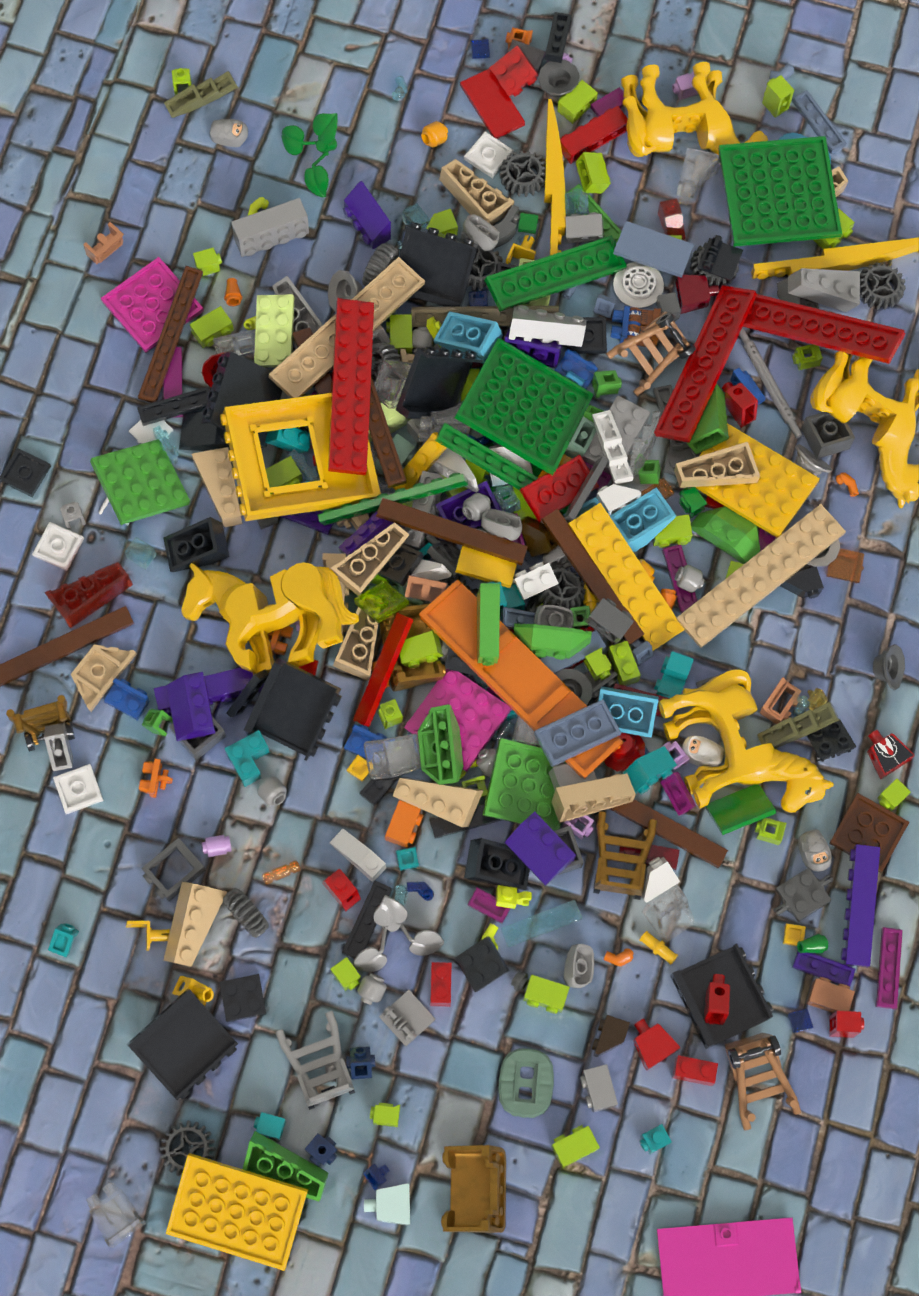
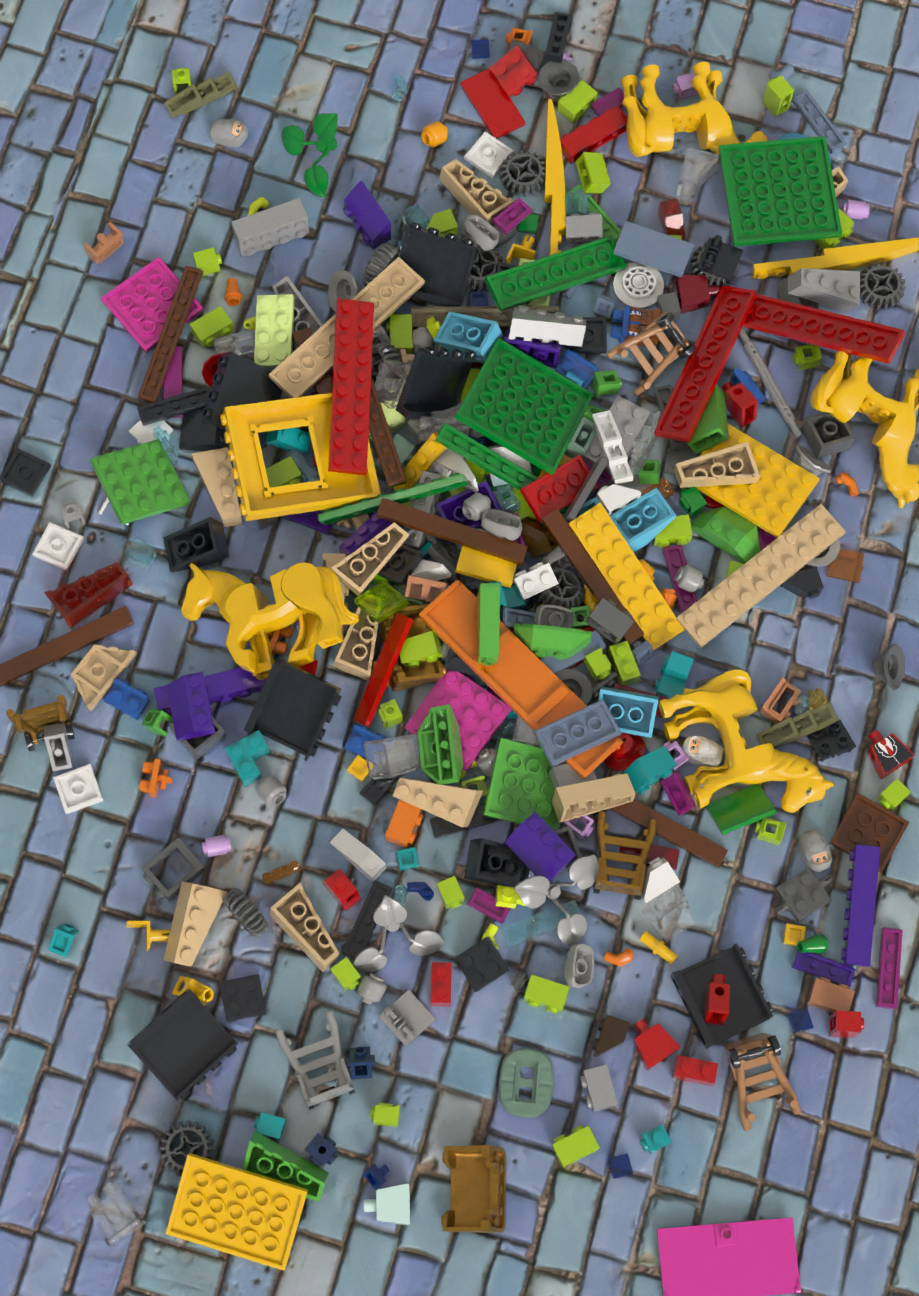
black tile [226,669,269,718] -> none
none -> tan wedge [269,883,339,972]
none -> lime brick [436,876,464,909]
none -> magenta plate [493,198,532,235]
none -> light grey plant [513,854,599,947]
none -> clear blue tile [608,1153,633,1179]
none -> lavender brick [842,200,870,220]

